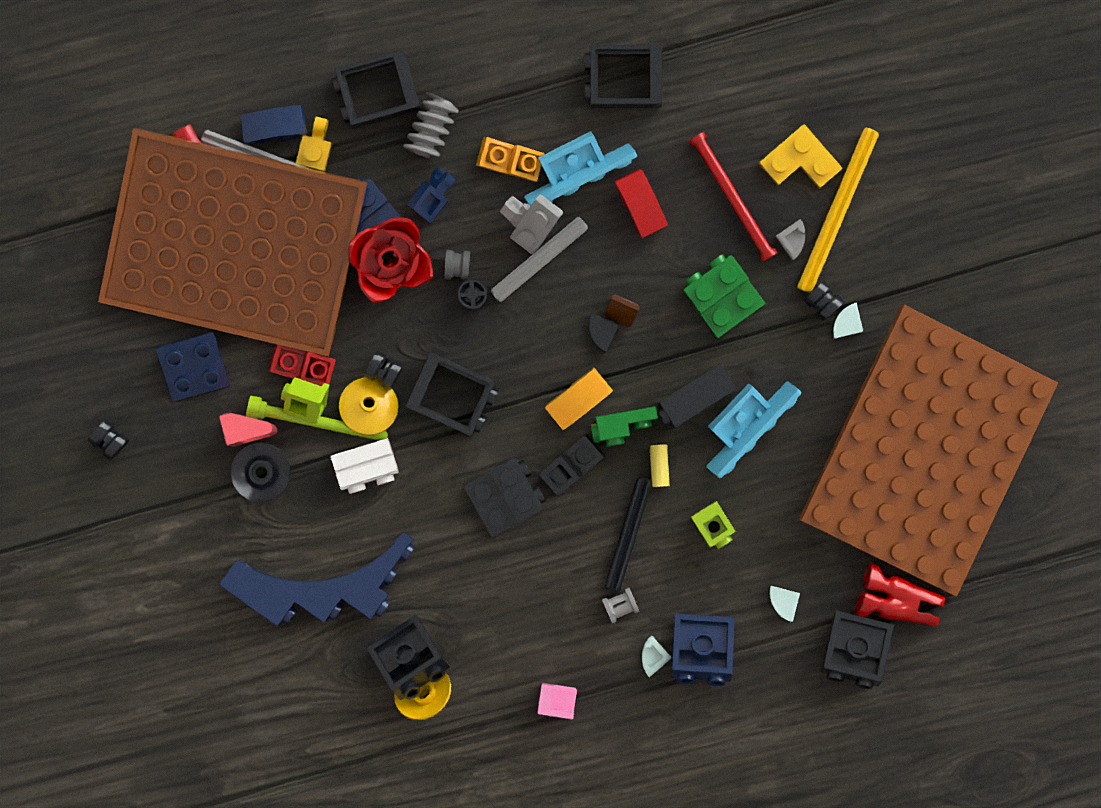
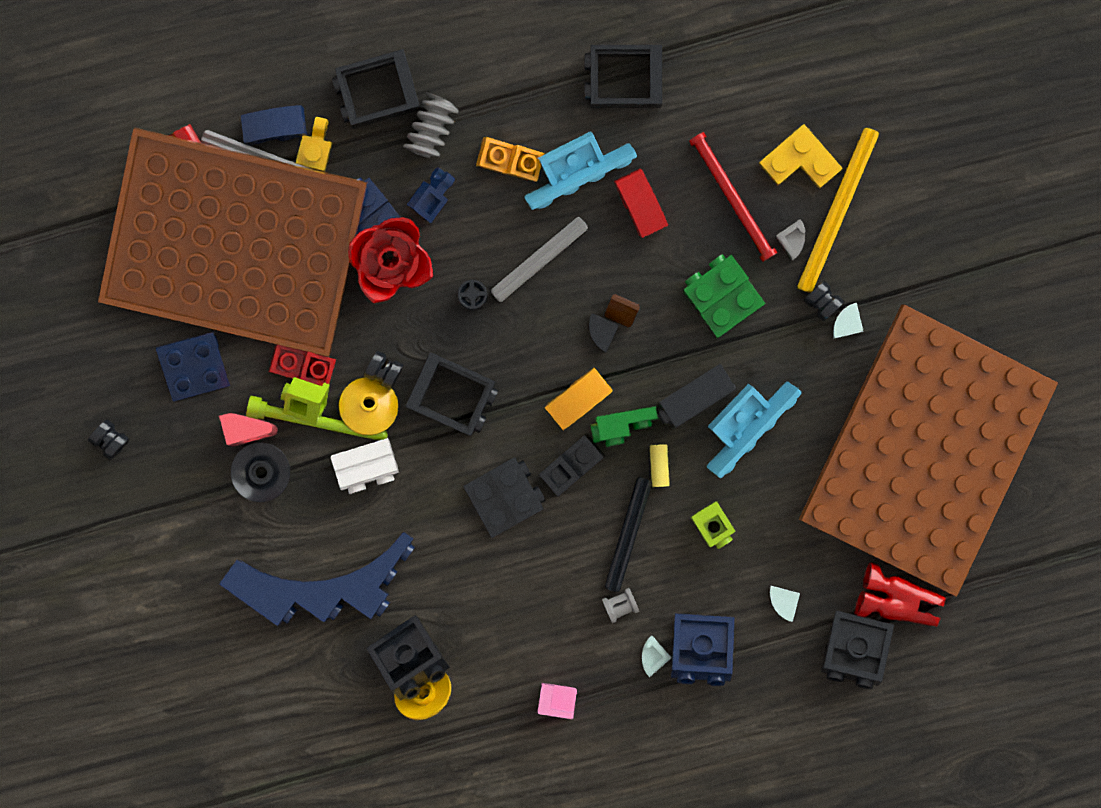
dark grey wheel [445,250,470,281] -> none
light grey hinge [500,194,563,255] -> none

